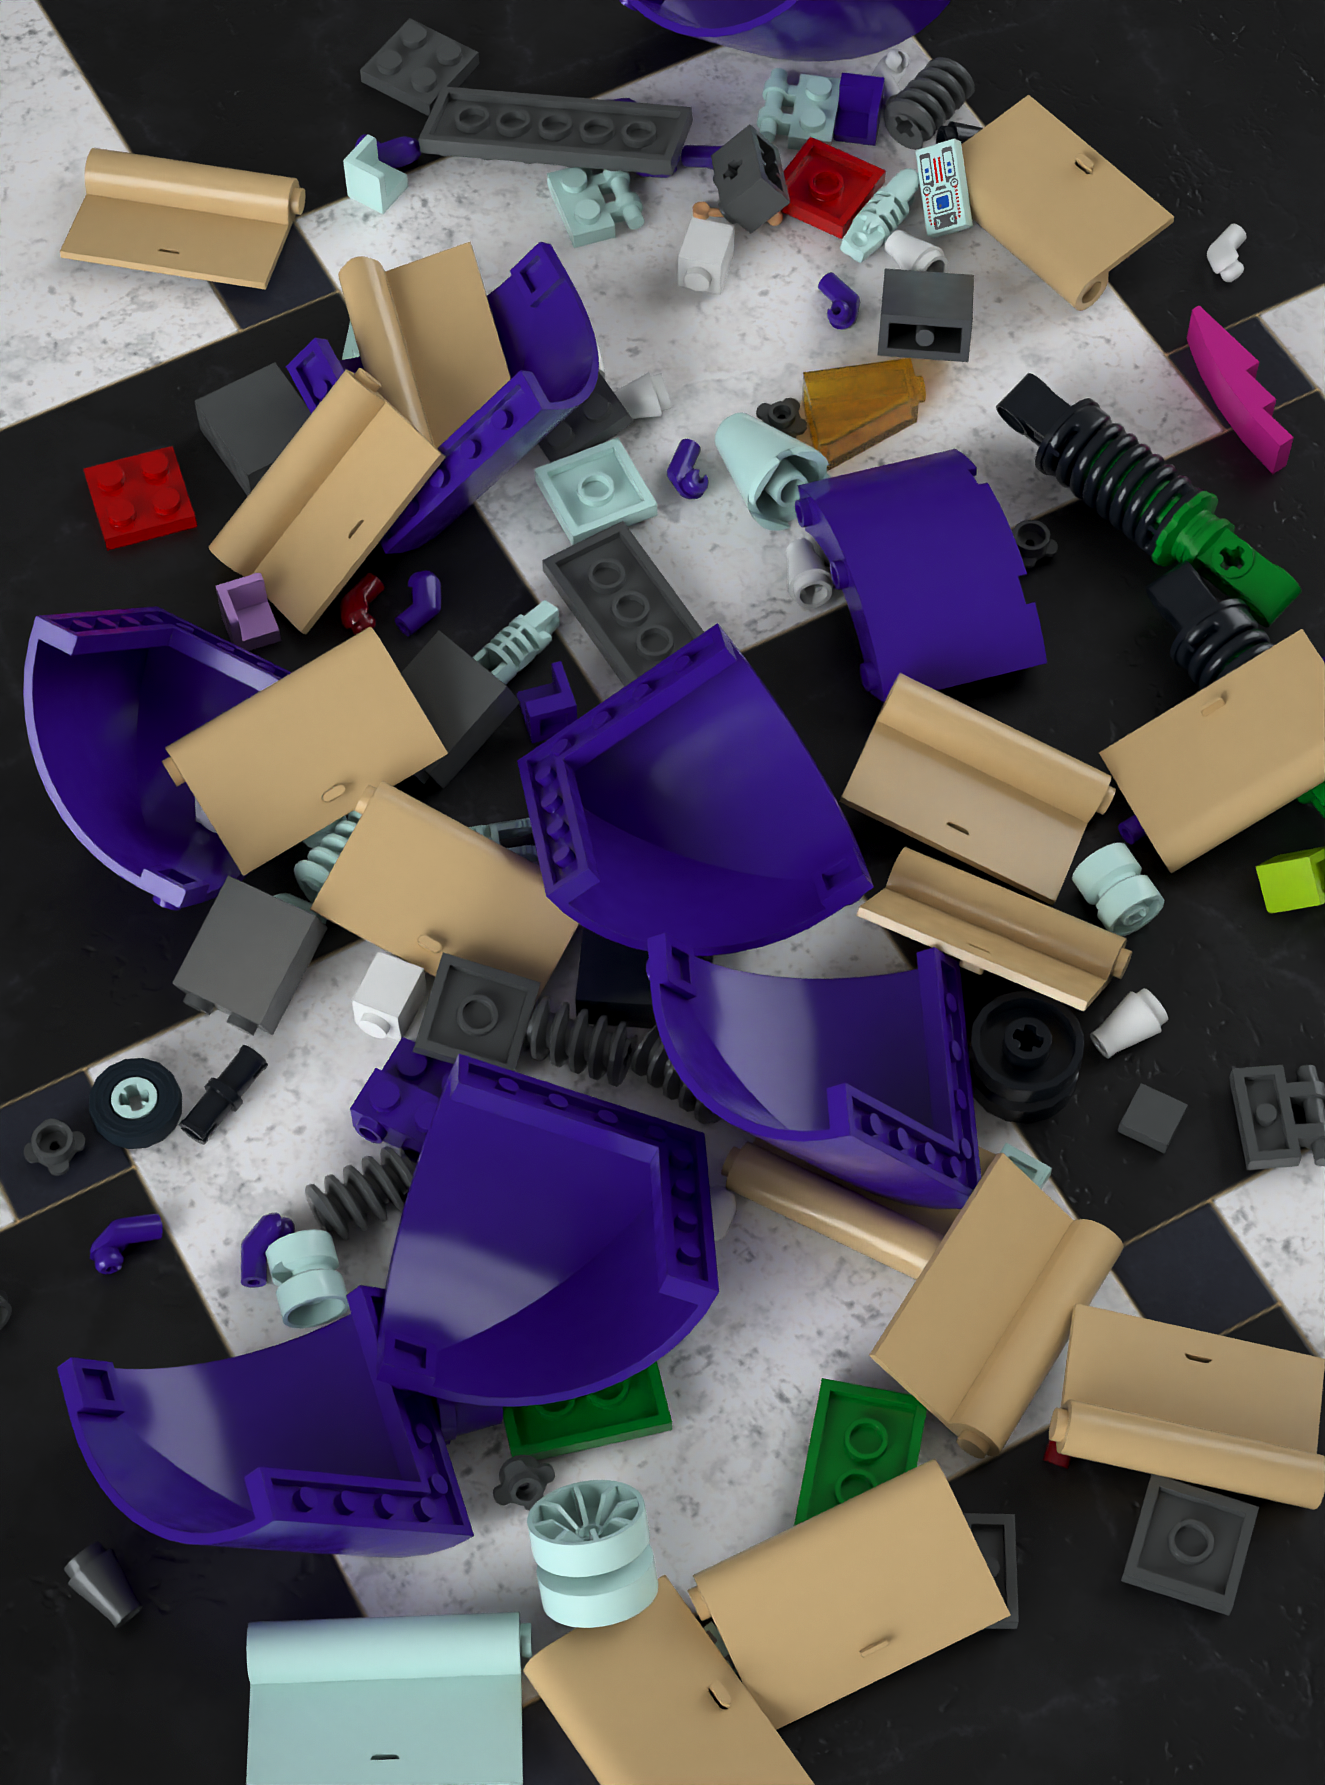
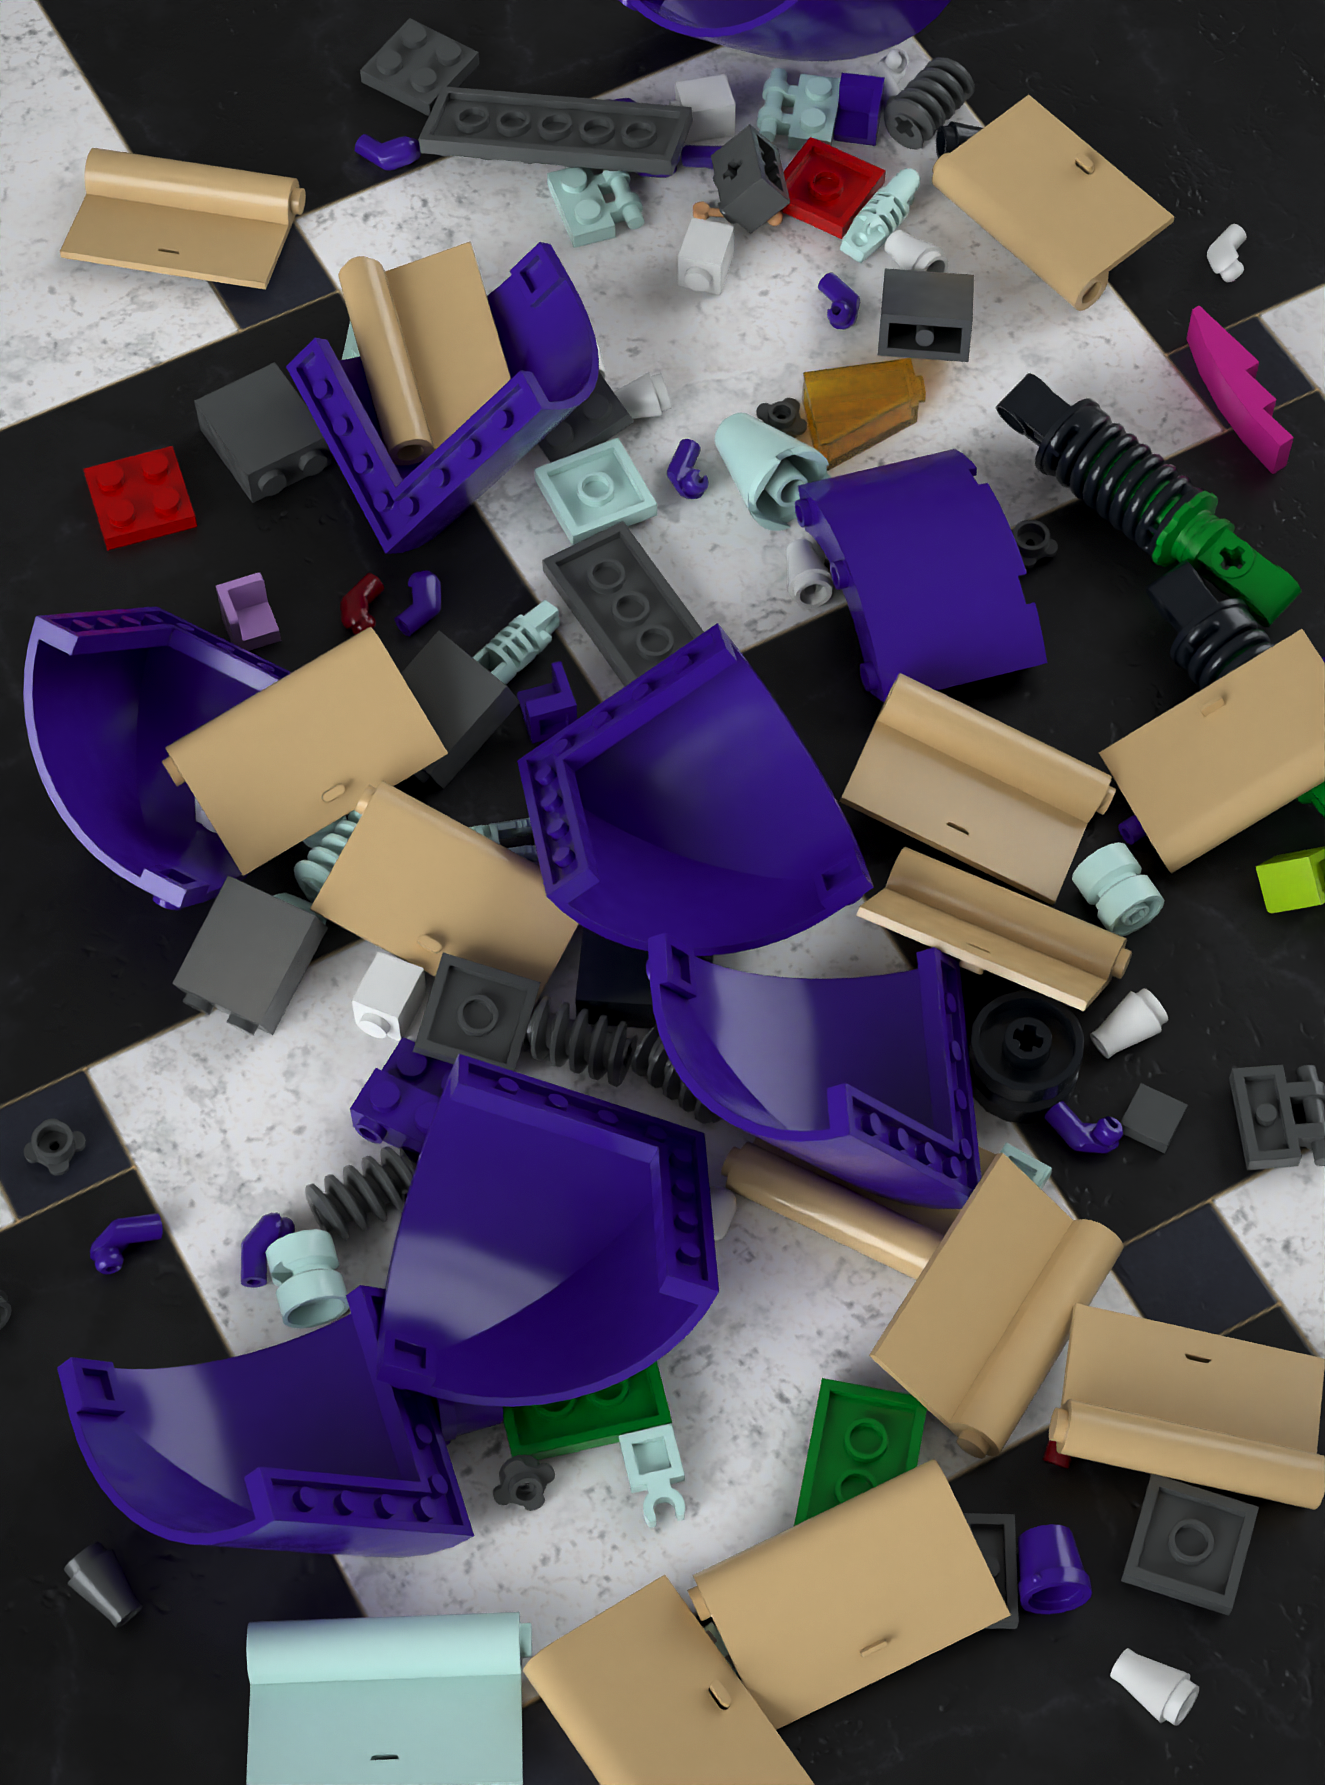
black bush [89,1058,182,1149] -> none
black pin [178,1045,268,1145] -> none
tan door [209,368,446,635] -> none
light aqua panel [343,134,408,214] -> none
light aqua wheel [527,1480,658,1628] -> none
light aqua tile [915,139,973,238] -> none
none -> light aqua plate [619,1423,685,1528]
none -> white brick [669,73,736,143]
none -> dark purple piece [1018,1524,1092,1614]
none -> dark purple arm [1044,1101,1123,1153]
none -> white cone [1110,1648,1199,1726]

